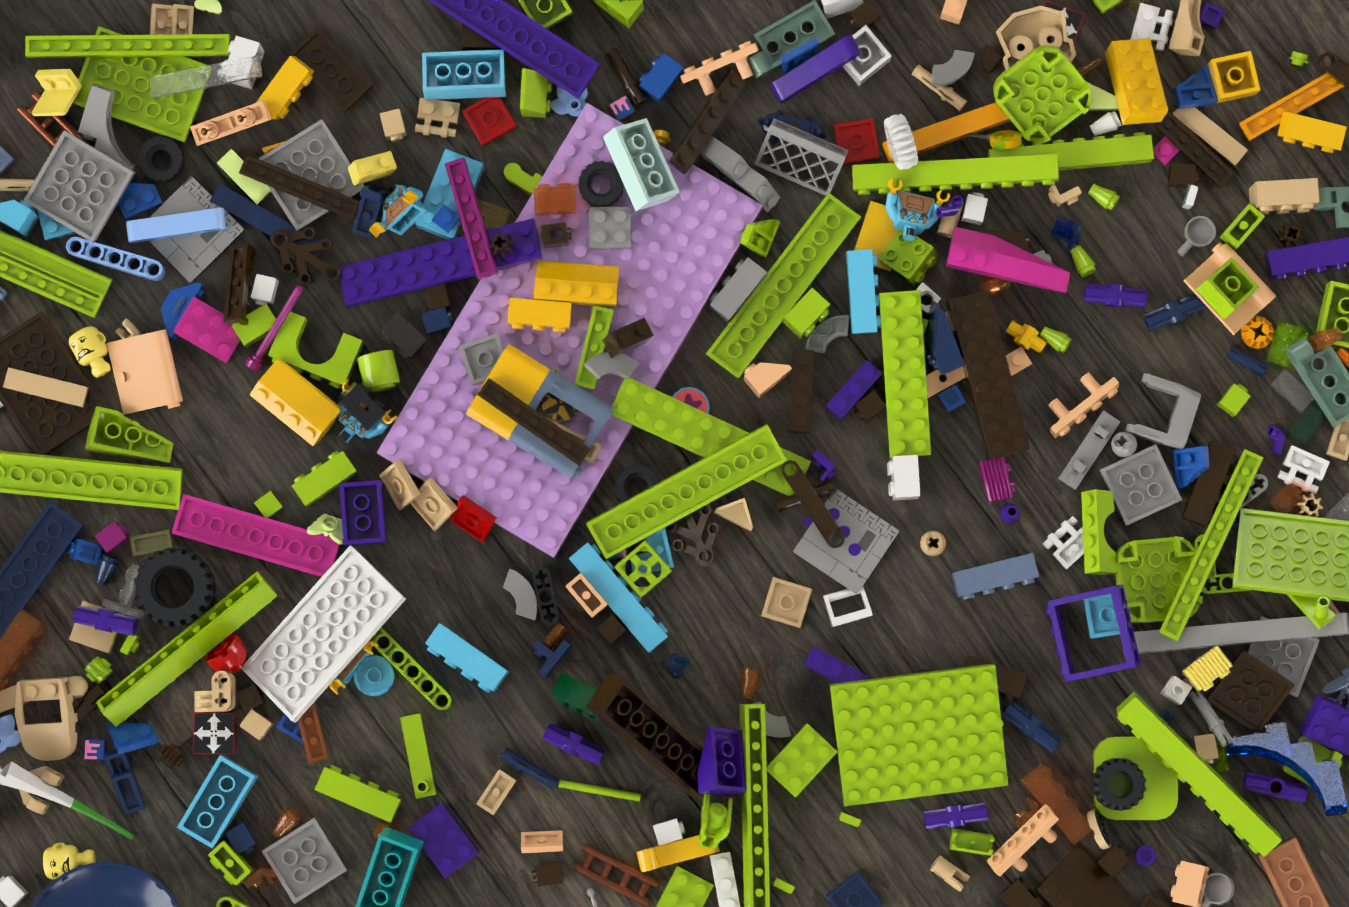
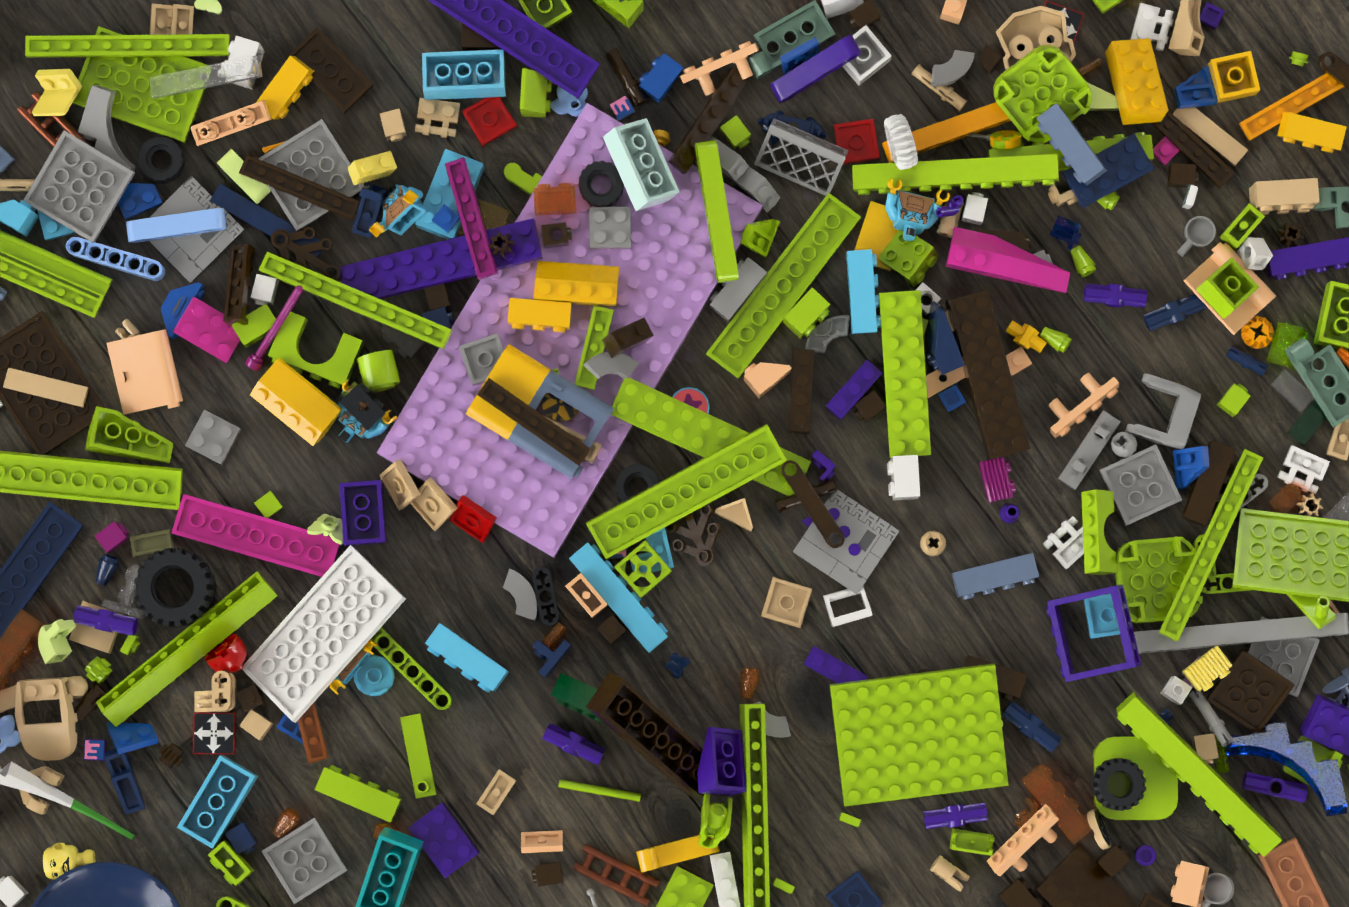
blue bracket [68,538,102,565] -> none
light yellow piece [69,326,111,378] -> none
clear orange bracket [243,866,277,888] -> none
lime brick [292,451,358,507] -> none
dark blue pin [500,747,560,790] -> none
white brick [653,818,685,846] -> none
lime brick [767,723,838,798] -> none
clear orange cone [979,277,1011,296] -> none
white cone [1090,111,1122,136] -> none
dark purple arm [1267,425,1286,455] -> none
clear orange cone [1309,327,1342,351] -> none
none -> yellowish green brick [38,619,76,664]
none -> light grey plate [185,410,241,465]
none -> lime plate [259,252,452,349]
none -> lime beam [695,140,739,283]
none -> lime brick [720,115,751,150]
none -> sand blue brick [1037,103,1107,186]
none -> dark blue plate [1062,134,1154,209]
none -> white brick [1237,237,1273,270]

